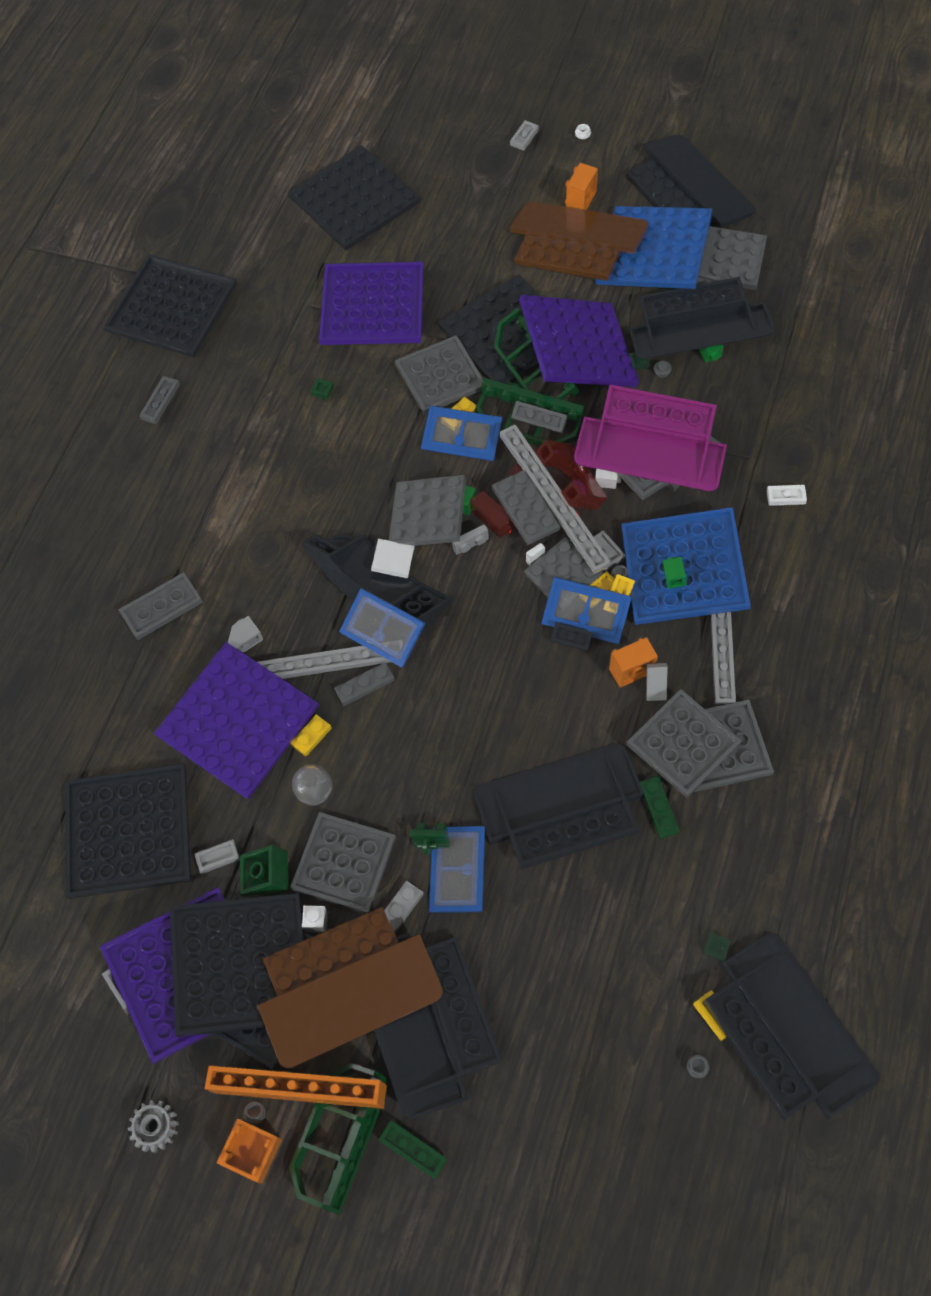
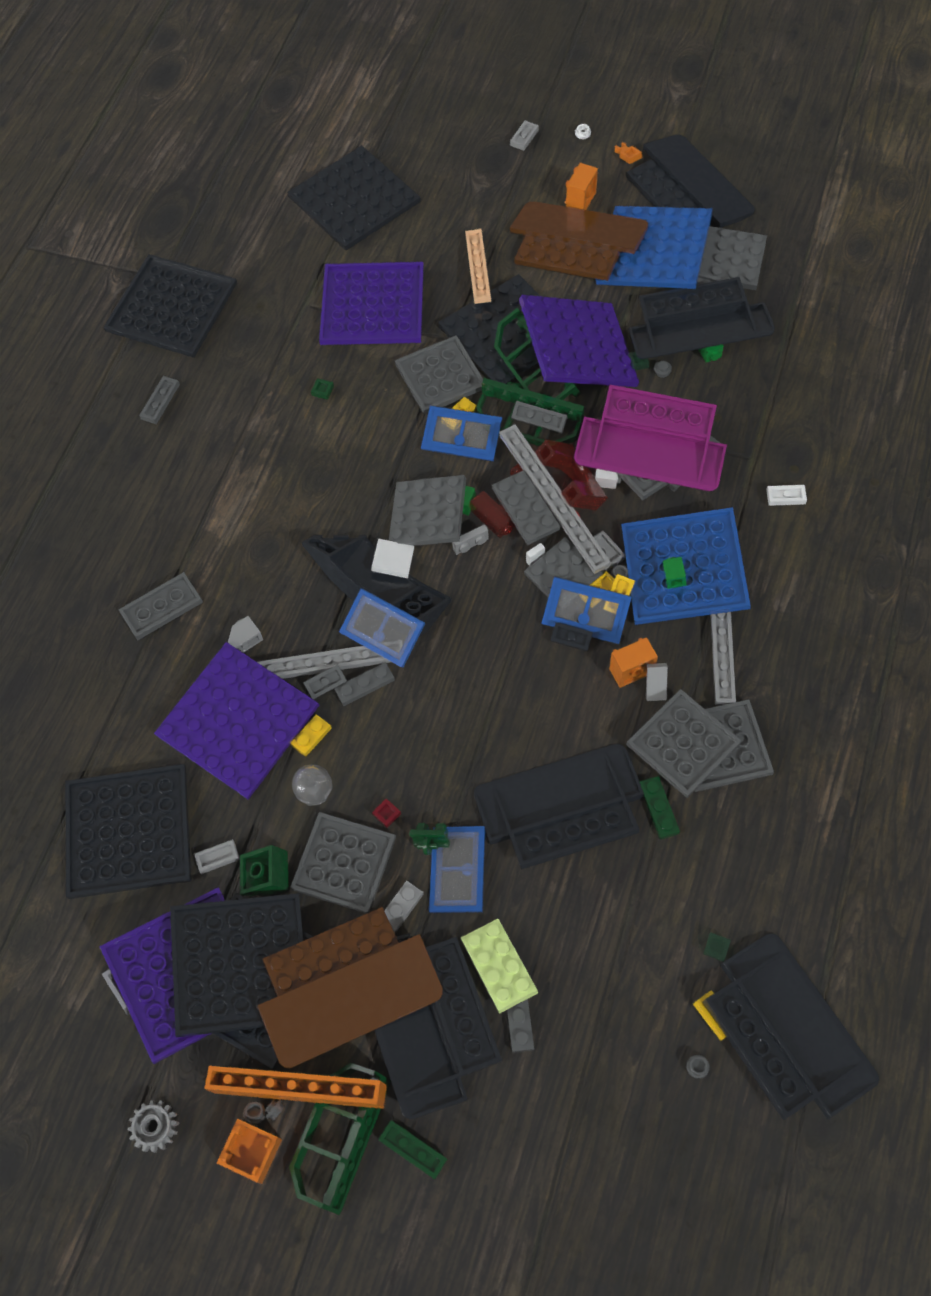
white brick [302,906,328,933] -> none
none -> dark grey plate [265,1099,285,1121]
none -> dark grey plate [303,664,347,699]
none -> dark red plate [372,799,401,828]
none -> yellowish green plate [461,919,538,1014]
none -> light nougat plate [465,229,491,304]
none -> dark grey plate [507,999,534,1053]
none -> orange plate [615,142,642,164]

